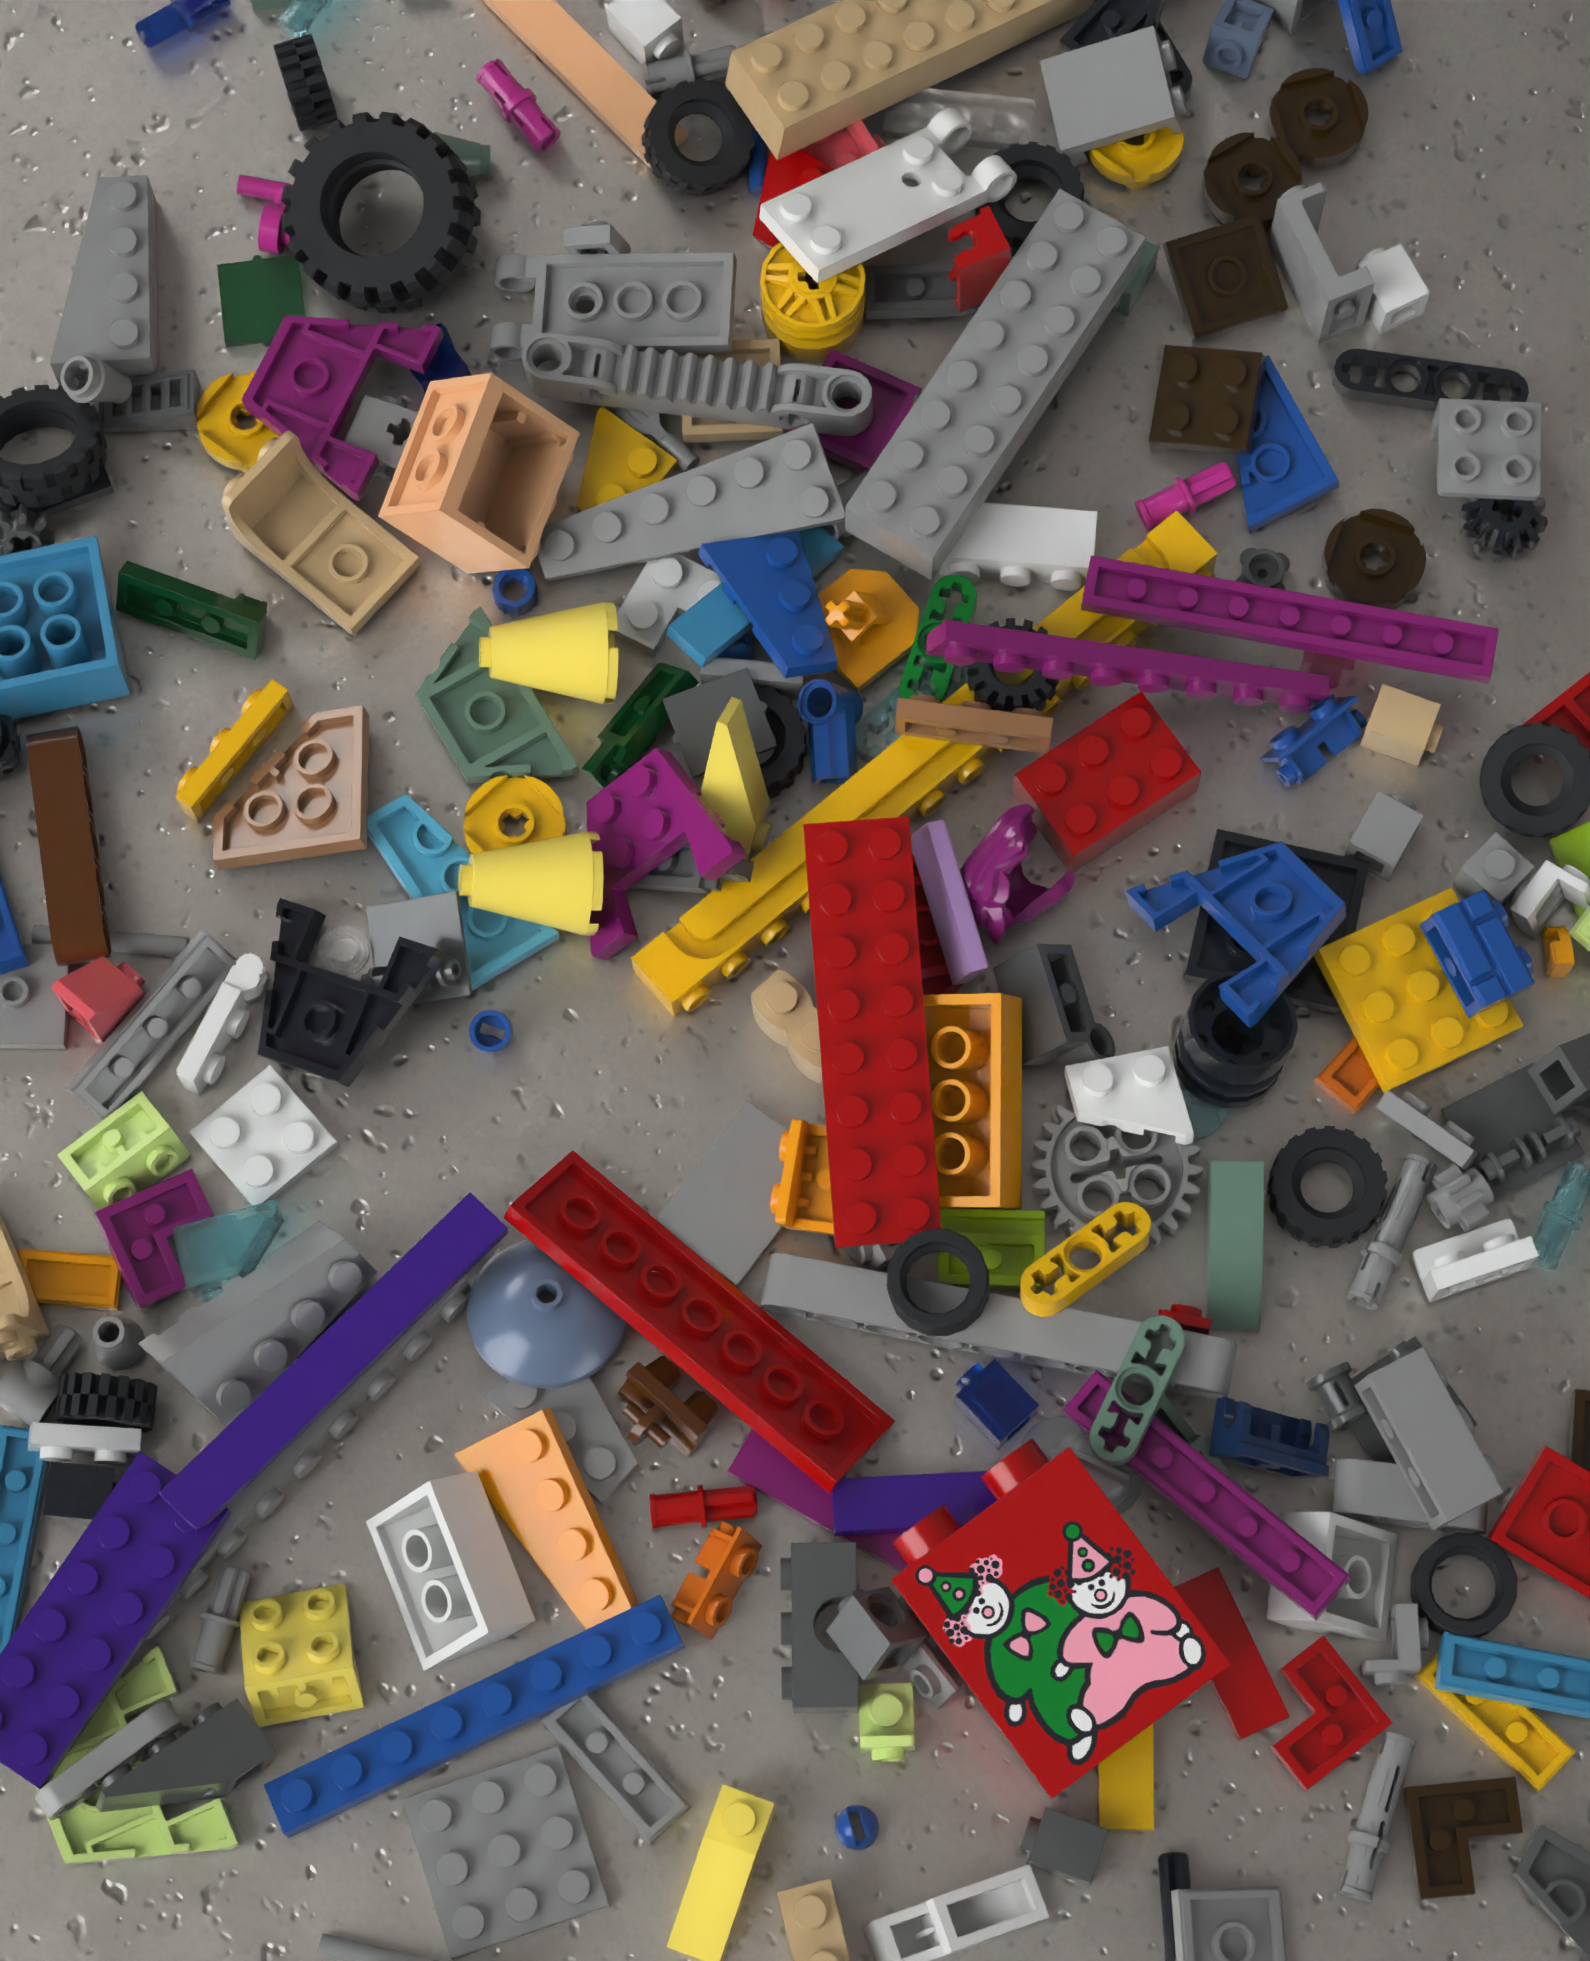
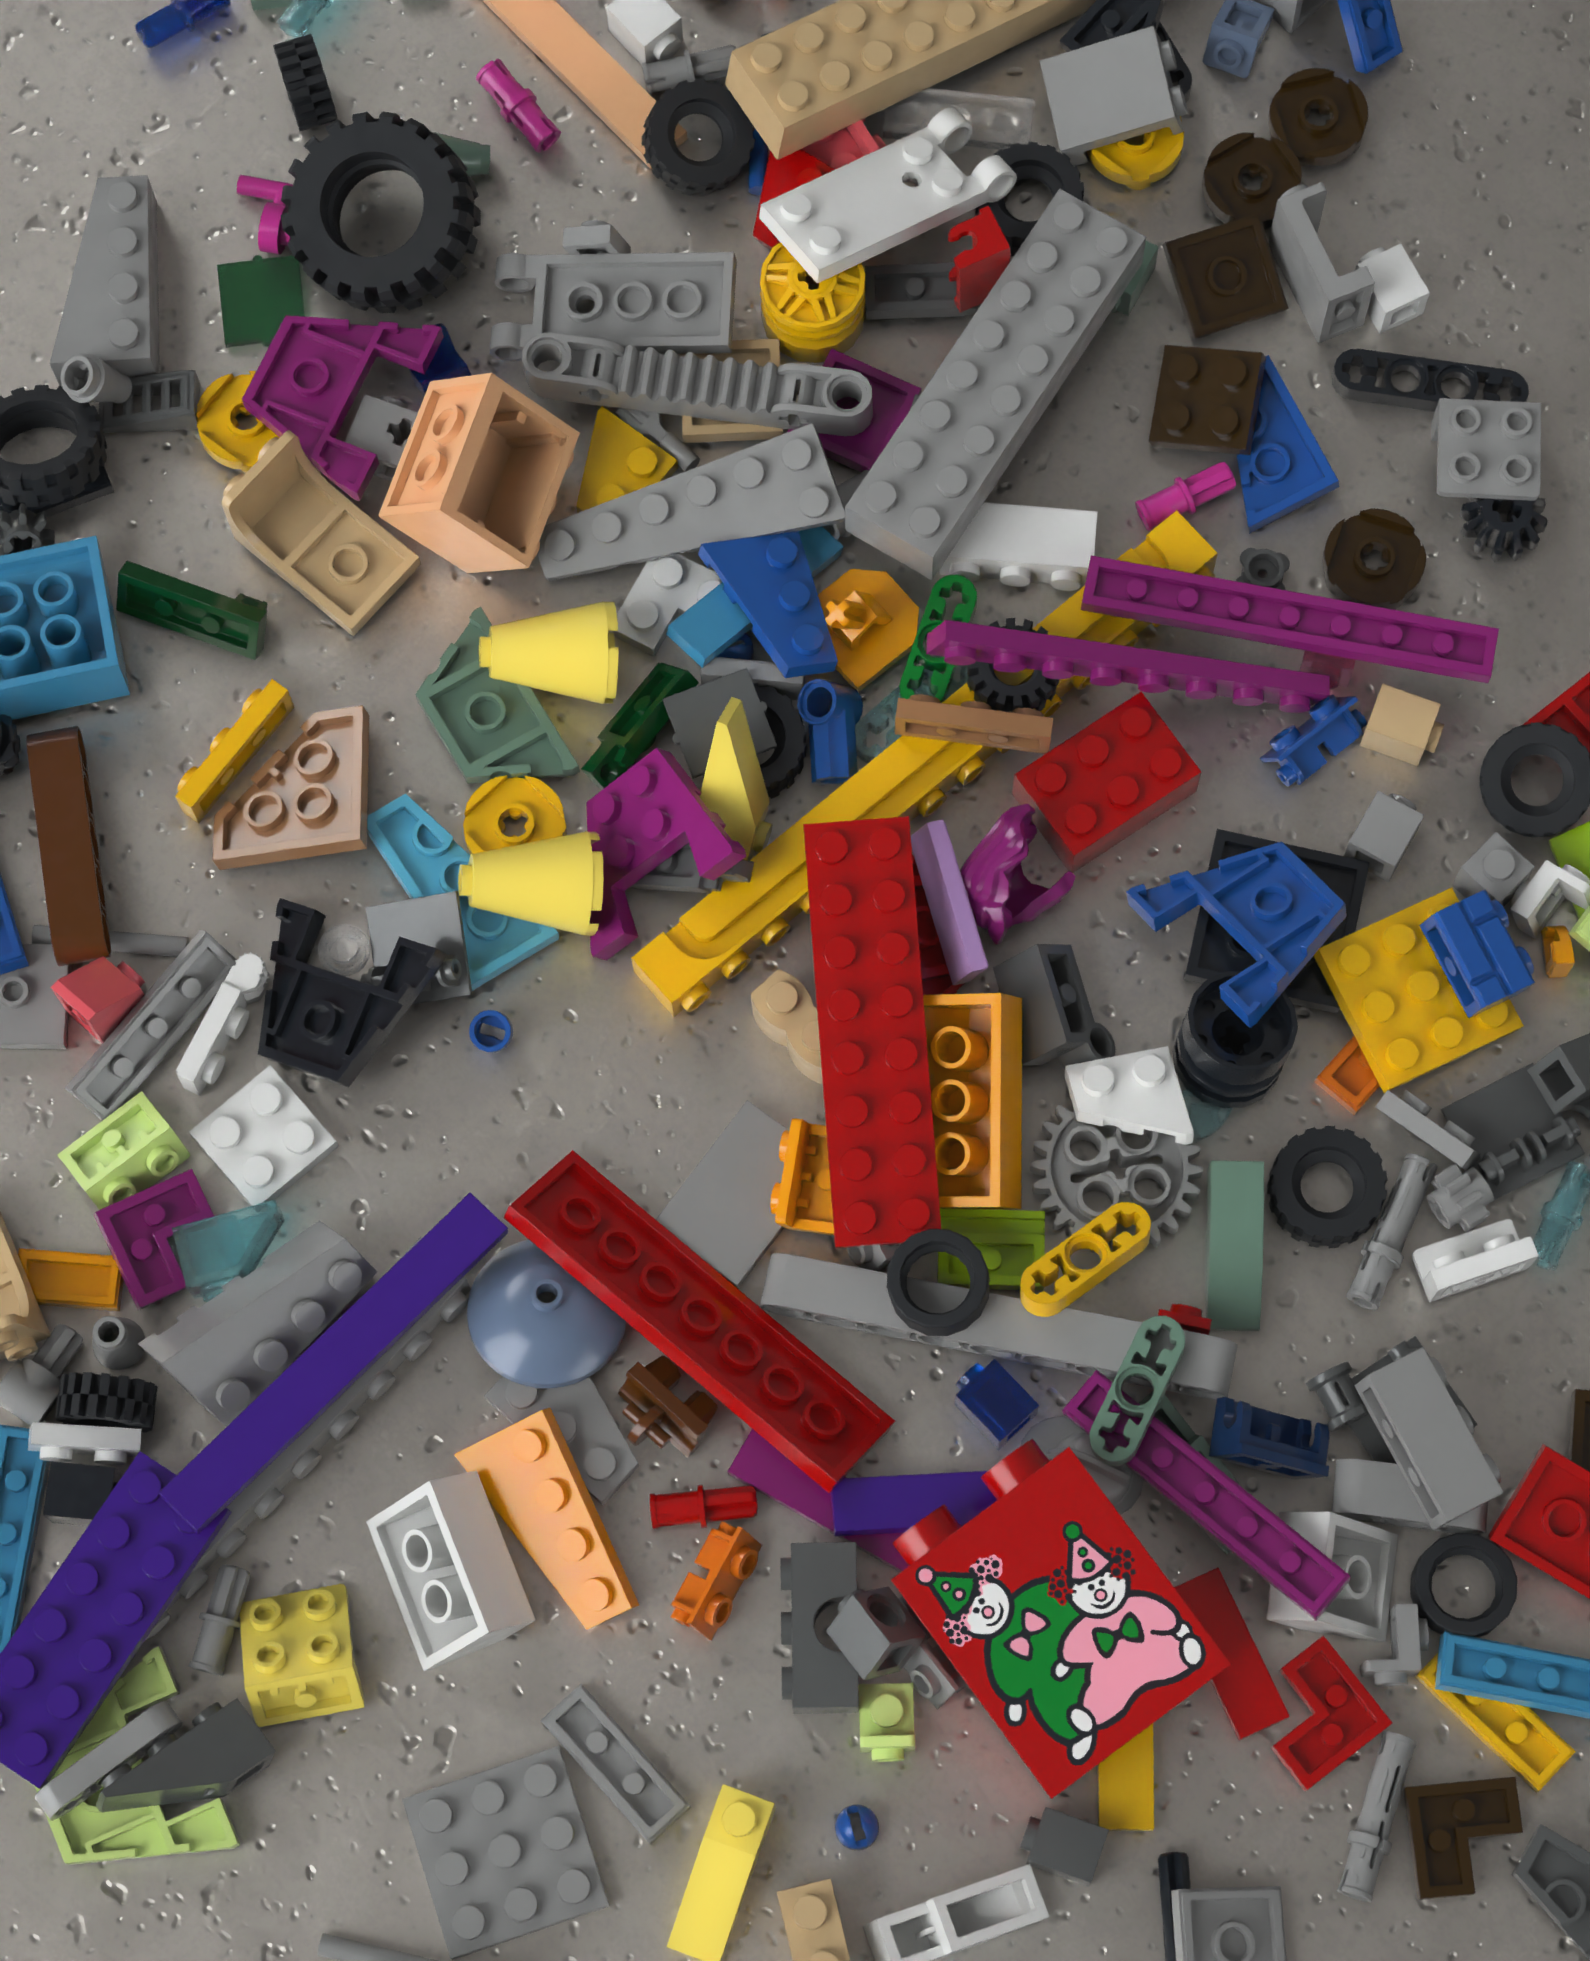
blue plate [264,1595,685,1838] -> none
blue axle [492,569,538,617] -> none

